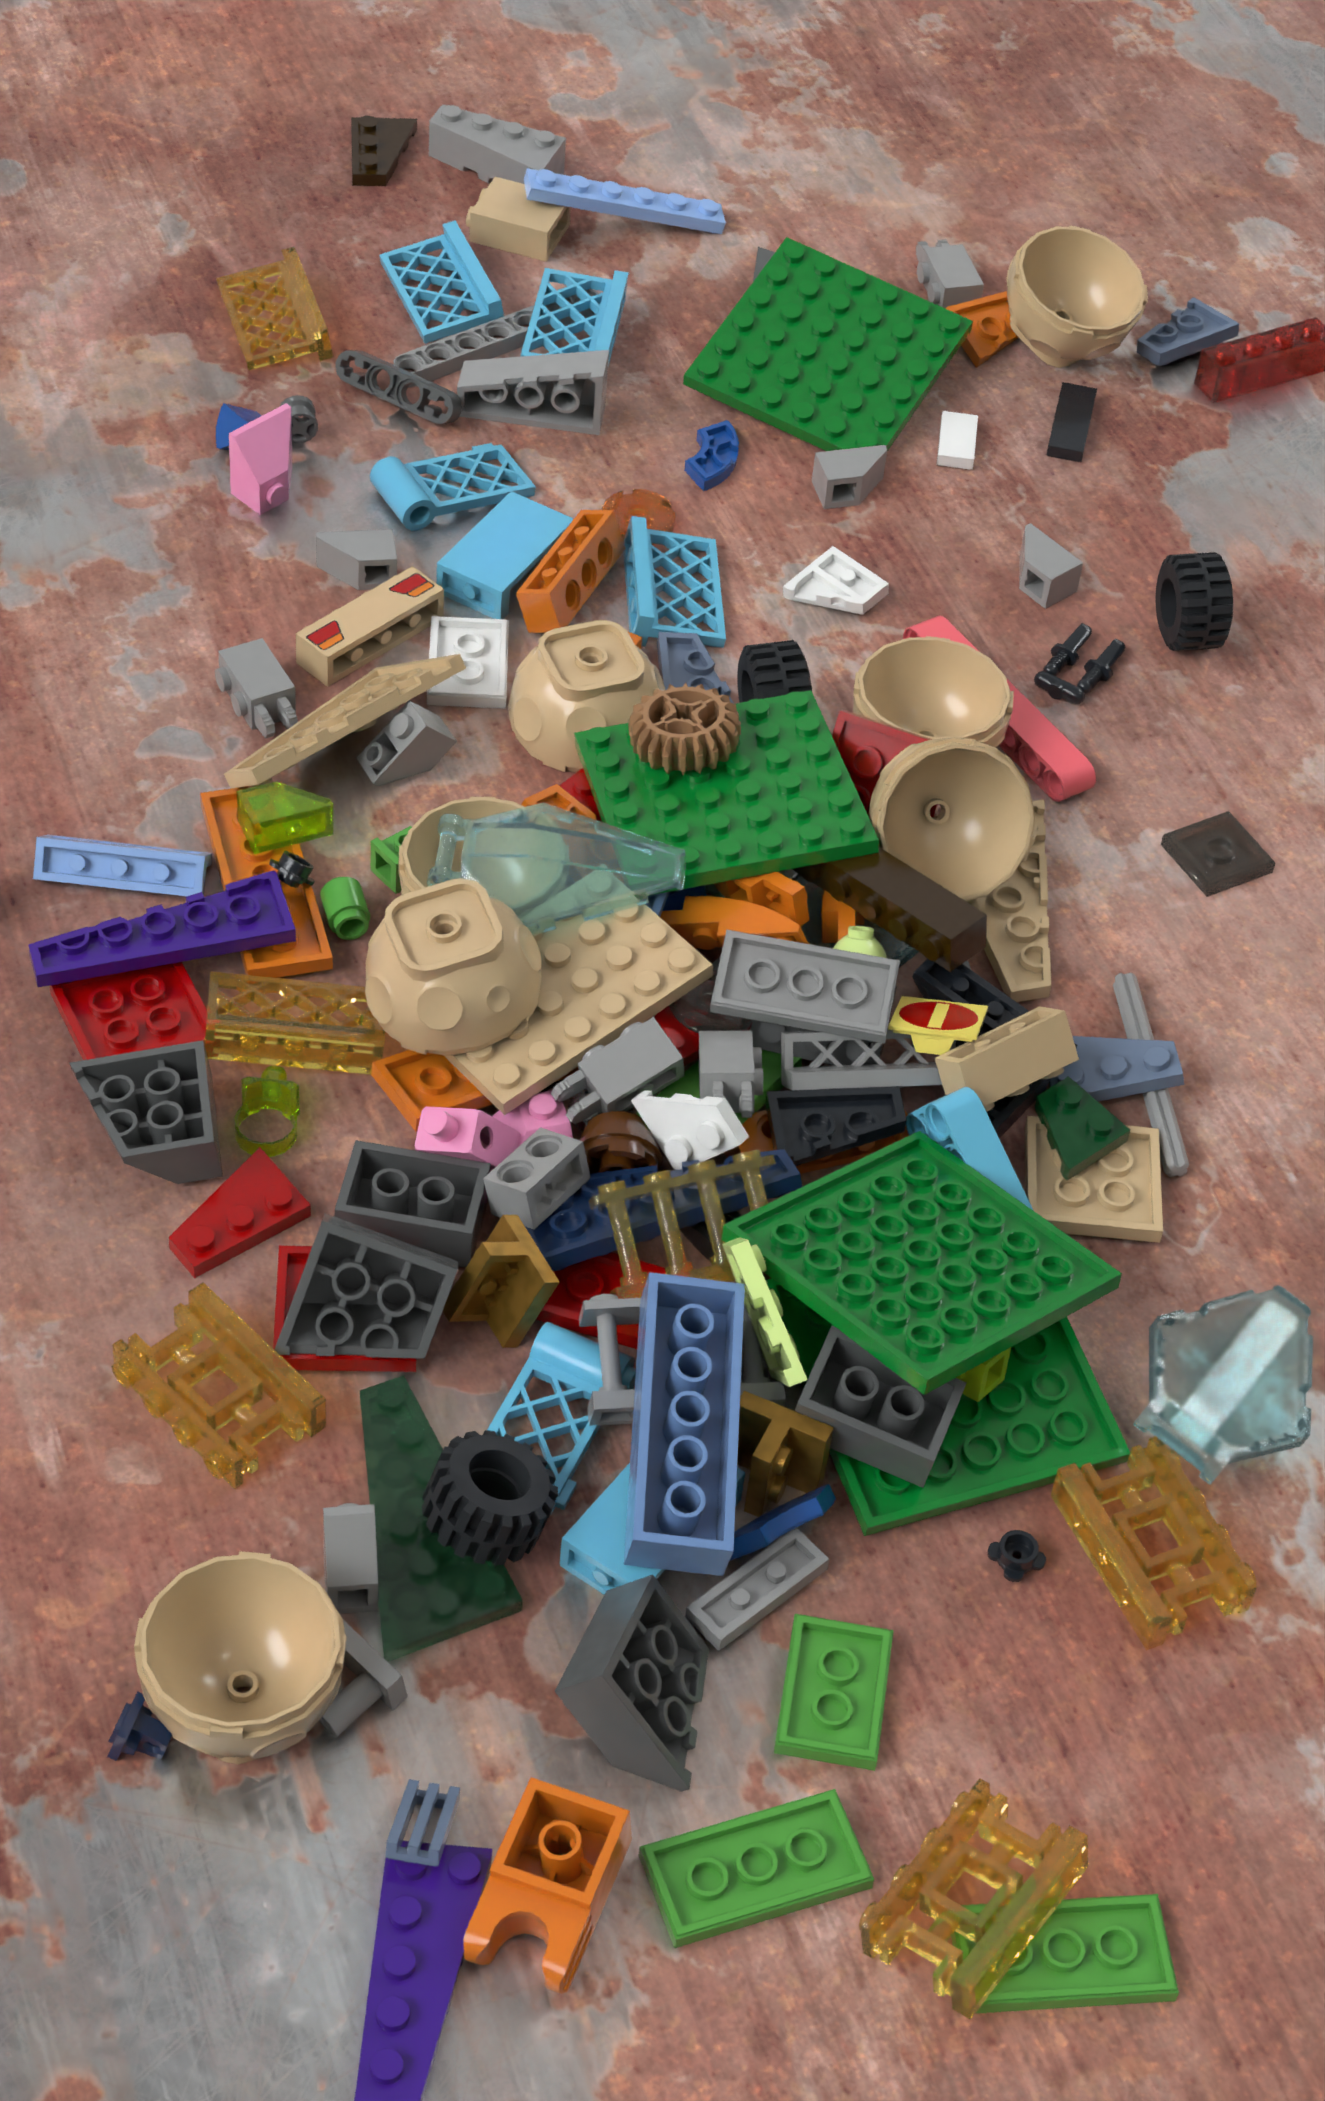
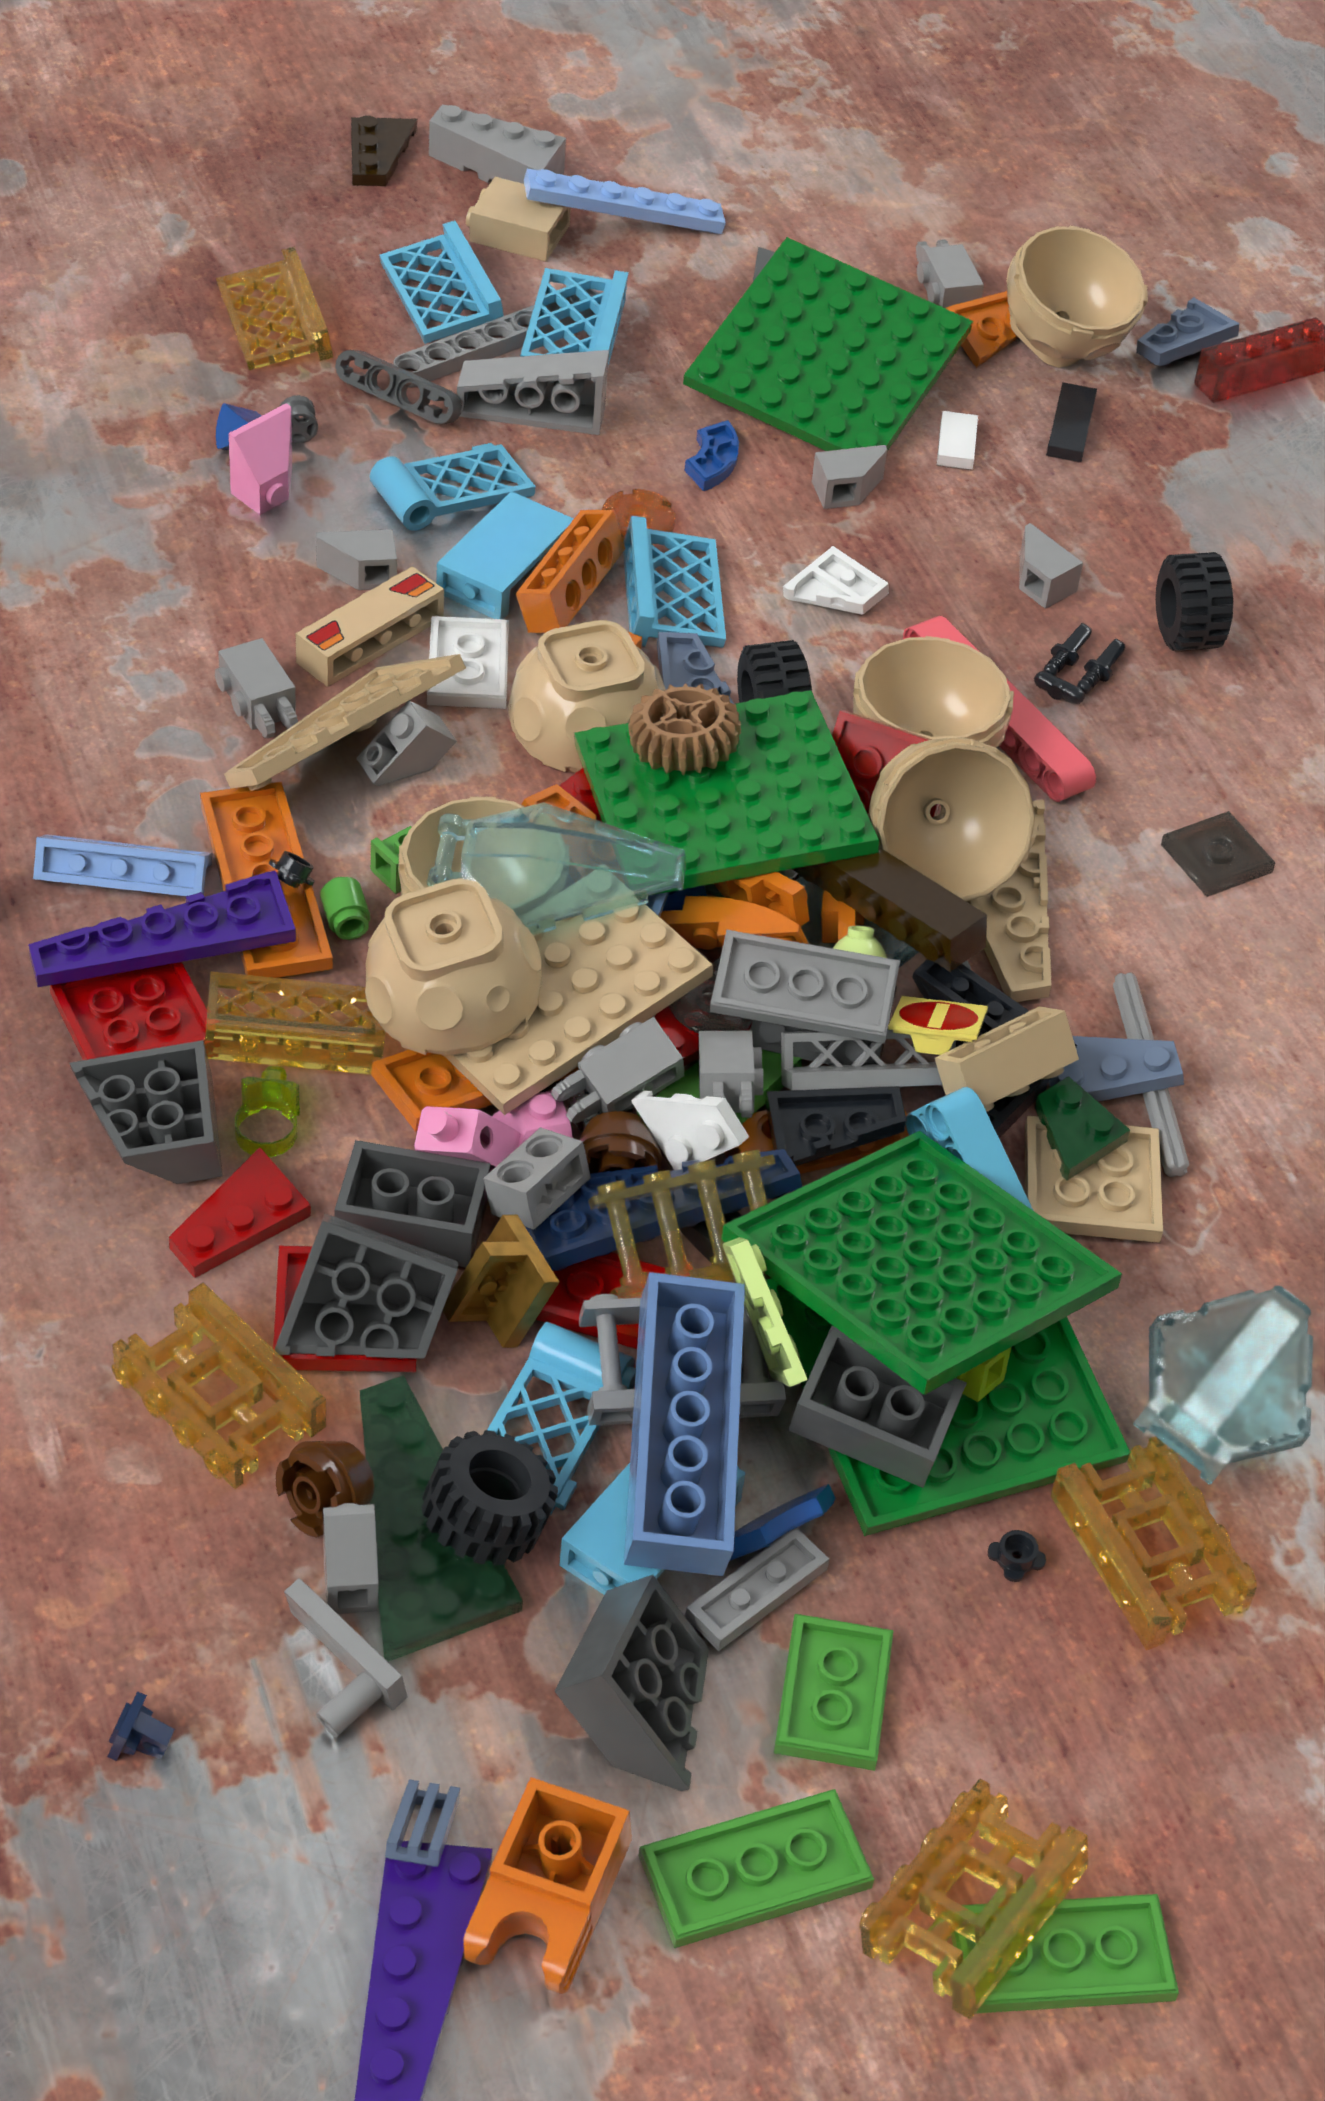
tan rock [134,1551,347,1764] -> none
clear neon green slope [237,781,334,854] -> none
pearl gold bracket [737,1390,834,1517] -> none
none -> reddish brown cone [276,1441,375,1537]

